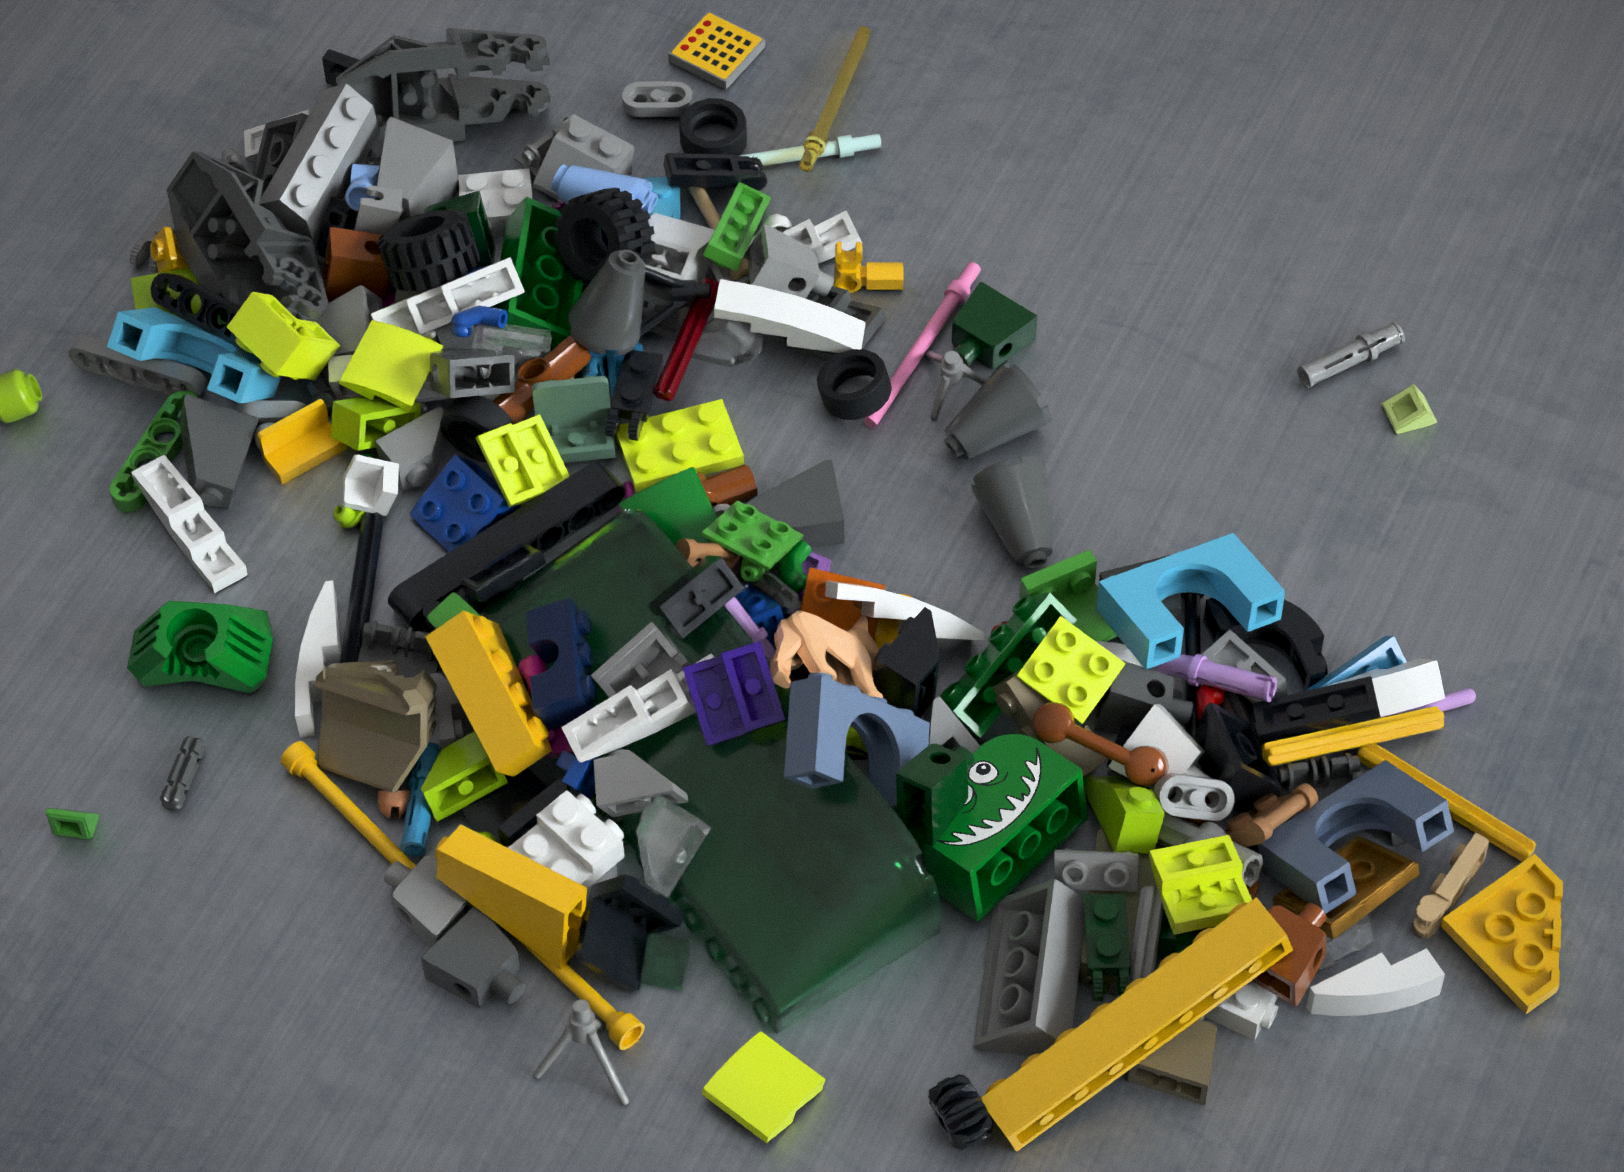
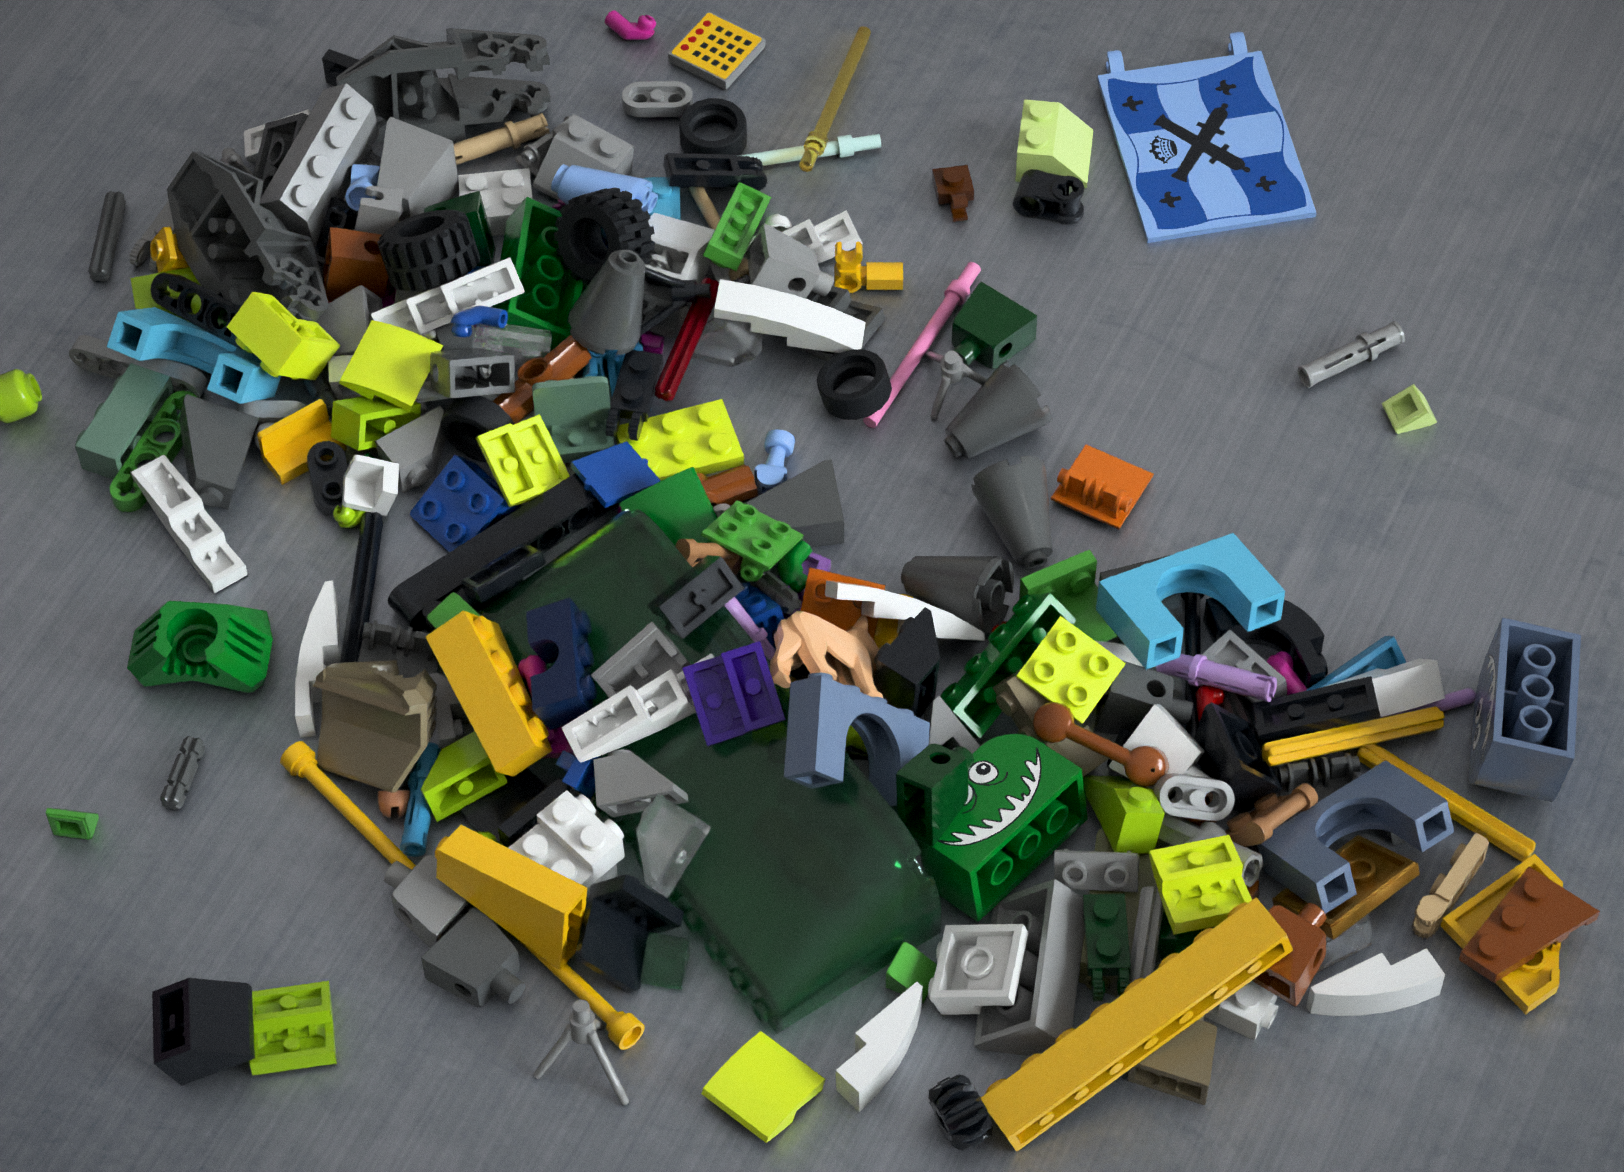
none -> sand green brick [75,363,174,479]
none -> dark grey axle [88,191,126,282]
none -> black slope [152,978,255,1086]
none -> lime slope [249,981,337,1076]
none -> black plate [307,441,348,516]
none -> tan pin [454,113,550,165]
none -> blue piece [570,441,661,508]
none -> dark pink arm [605,10,656,40]
none -> magenta hand [641,331,664,354]
none -> light blue leg [754,429,796,496]
none -> white slope [836,982,923,1112]
none -> bright green slope [886,941,937,1004]
none -> dark grey cone [901,556,1014,634]
none -> white plate [928,924,1029,1015]
none -> reddish brown plate [932,165,974,222]
none -> black piece [1013,169,1084,224]
none -> yellowish green slope [1015,99,1093,188]
none -> orange hinge [1051,444,1154,530]
none -> flag [1097,32,1316,243]
none -> dark pink arm [1267,651,1307,695]
none -> dark orange wing [1459,867,1600,983]
none -> sand blue brick [1469,618,1581,802]

